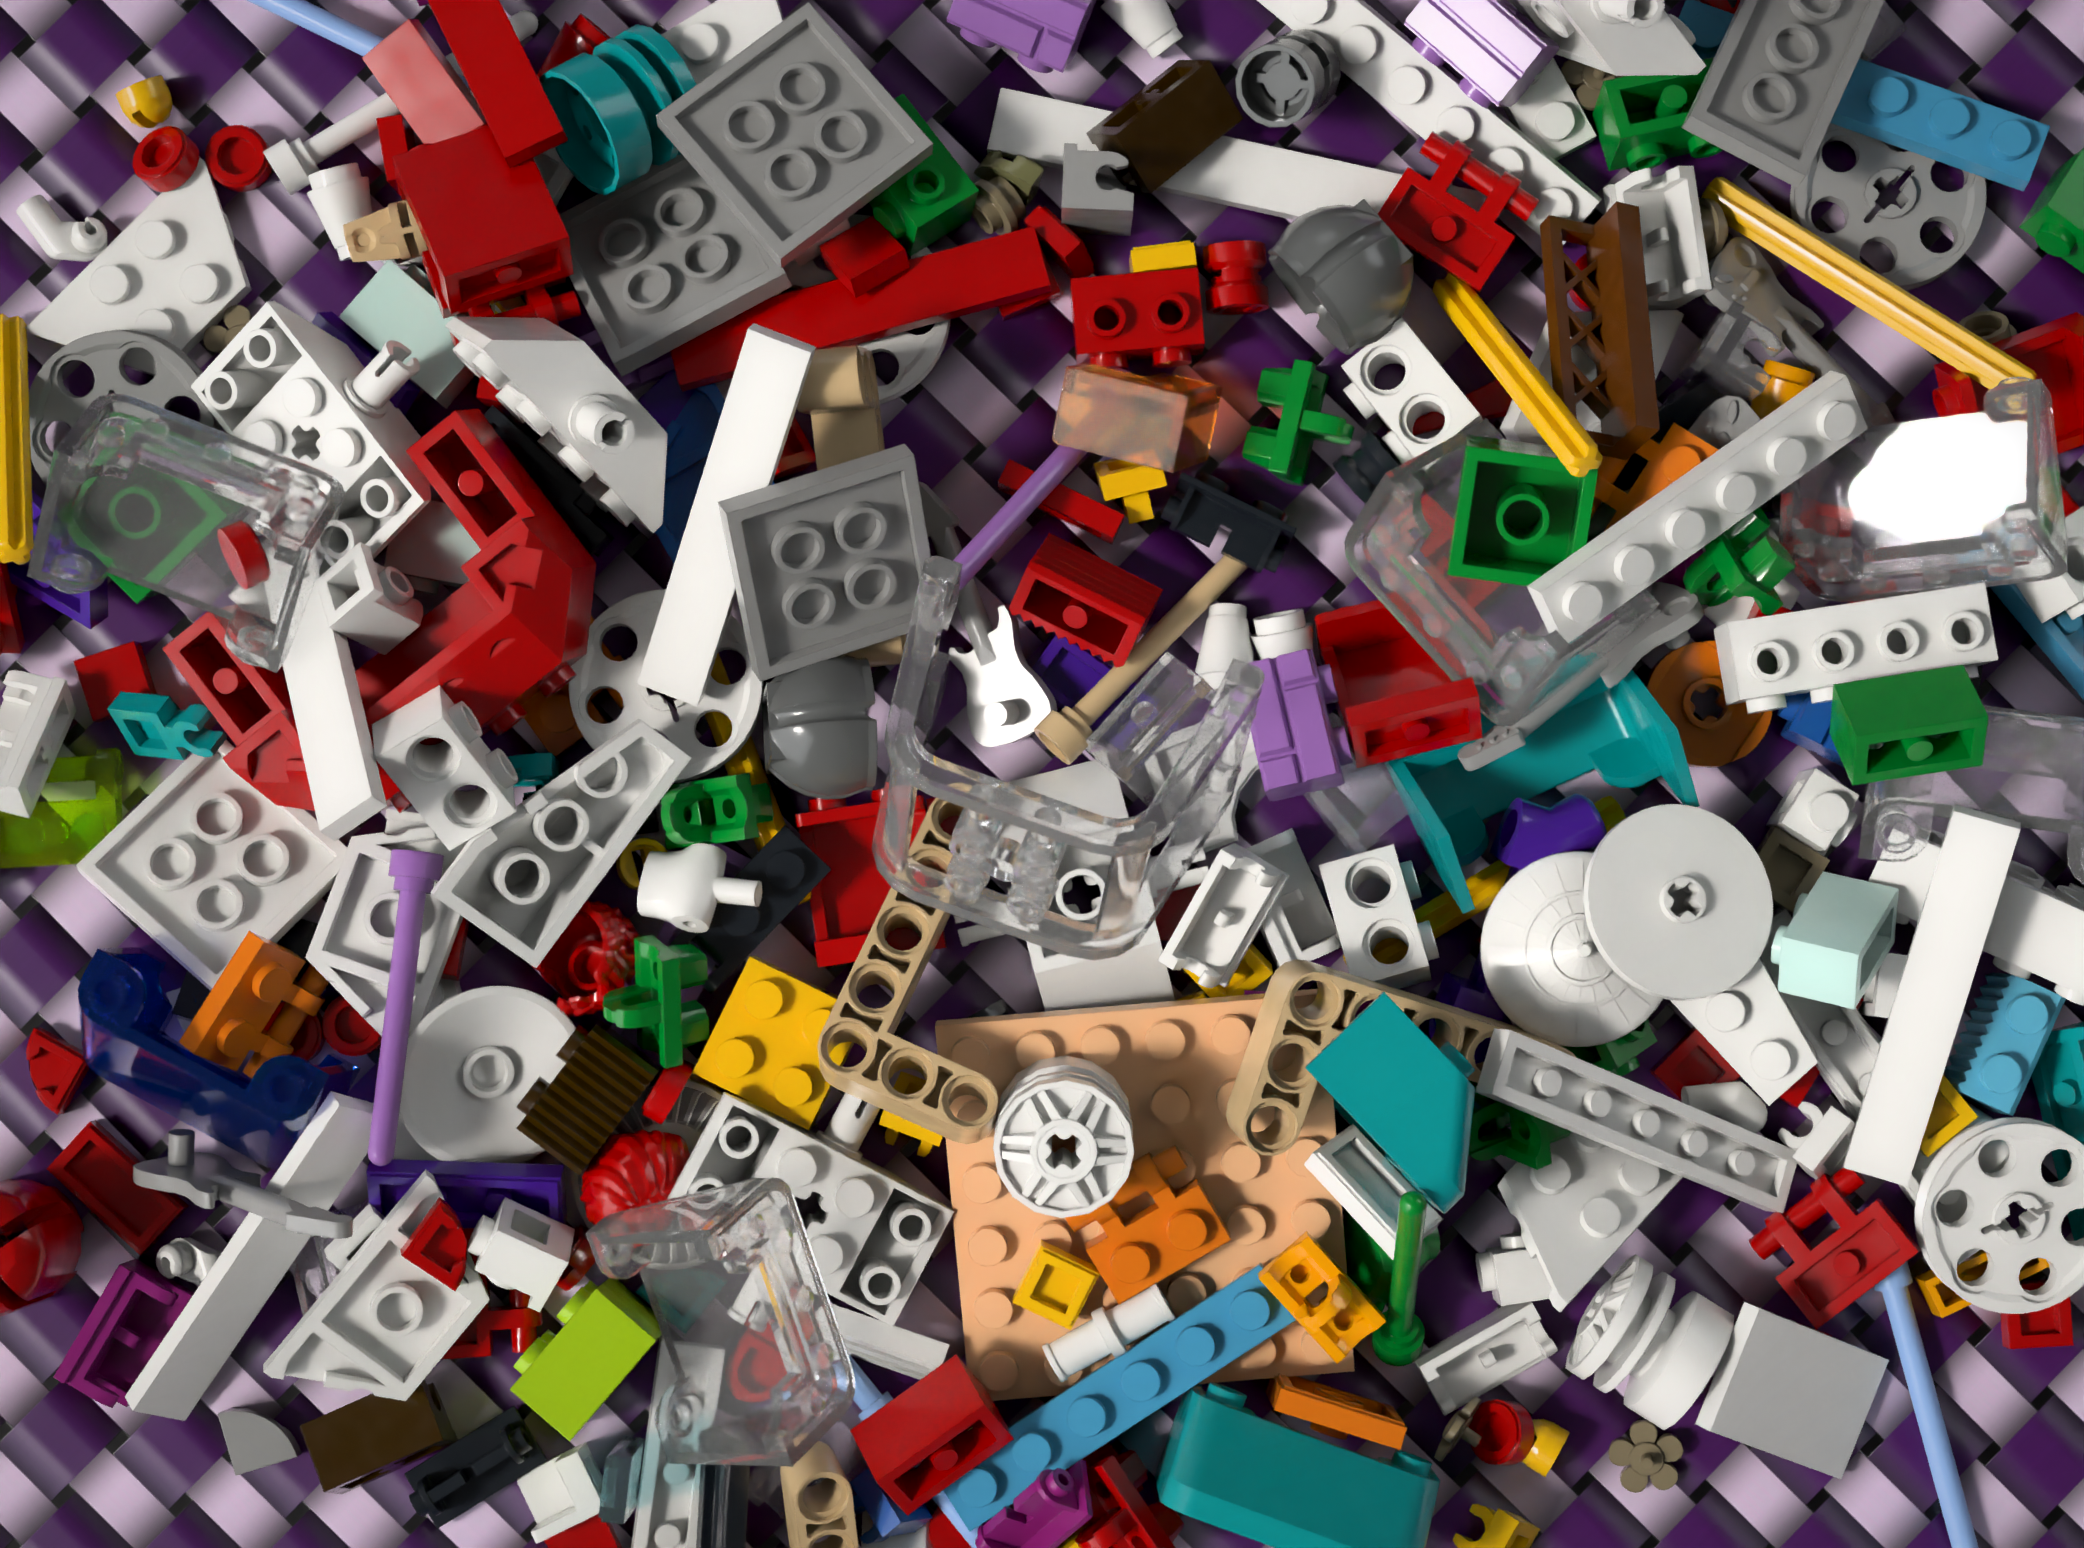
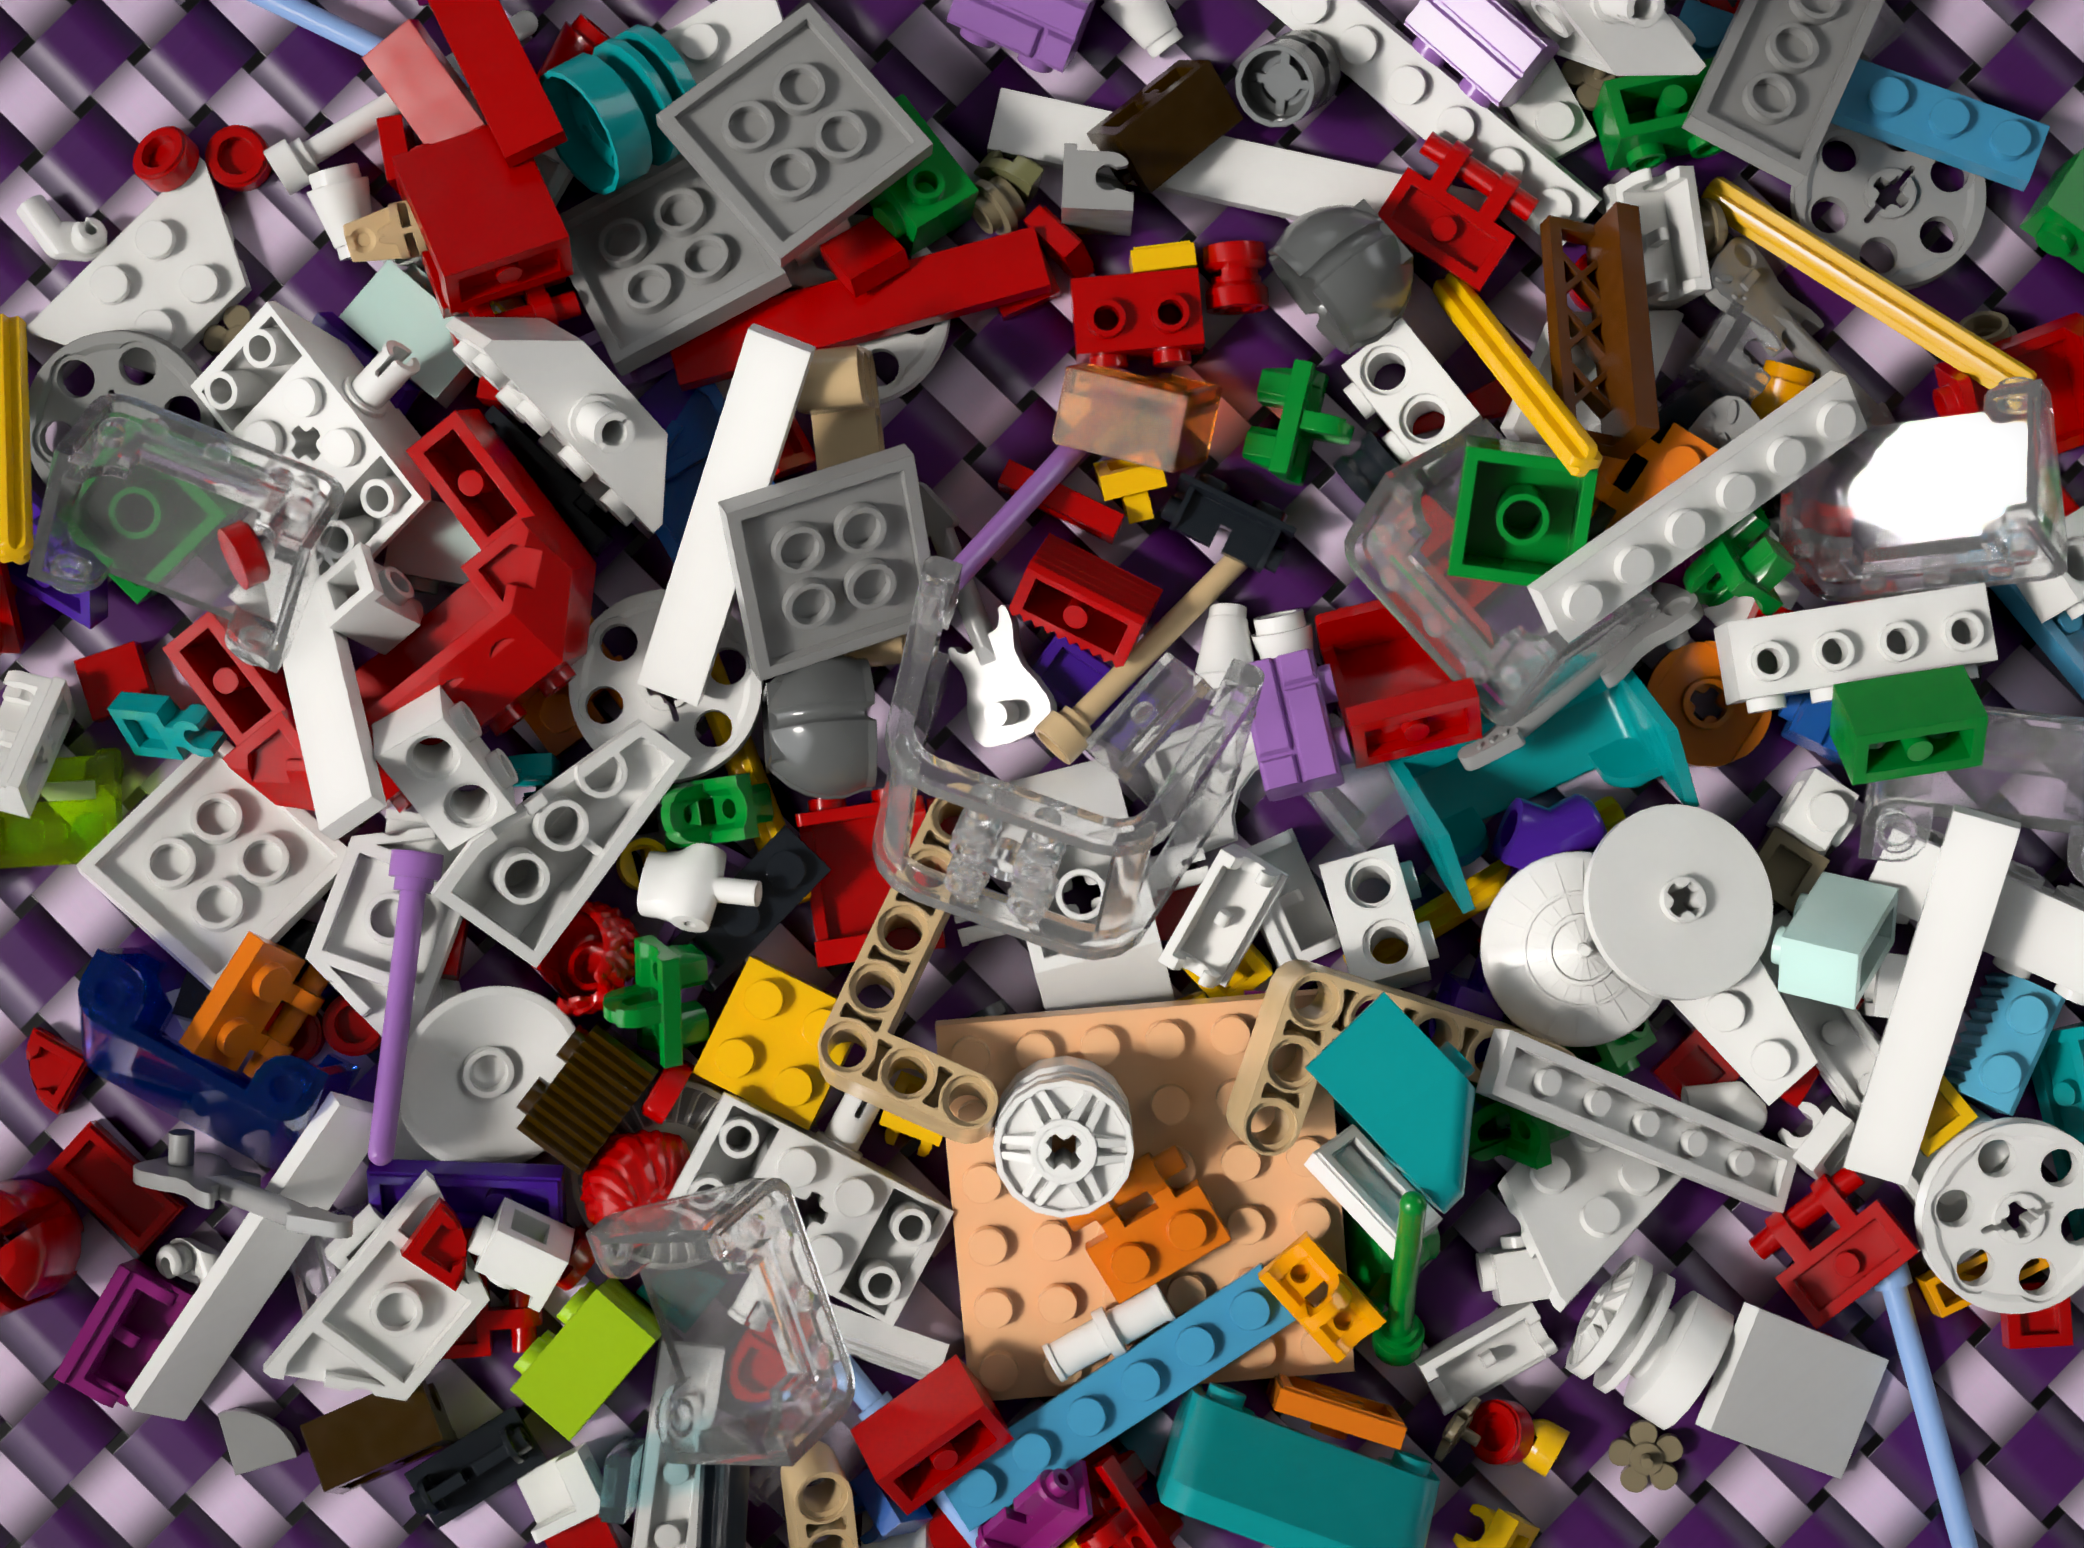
yellow hinge [115,75,173,129] -> none
yellow tile [1012,1240,1100,1330] -> none

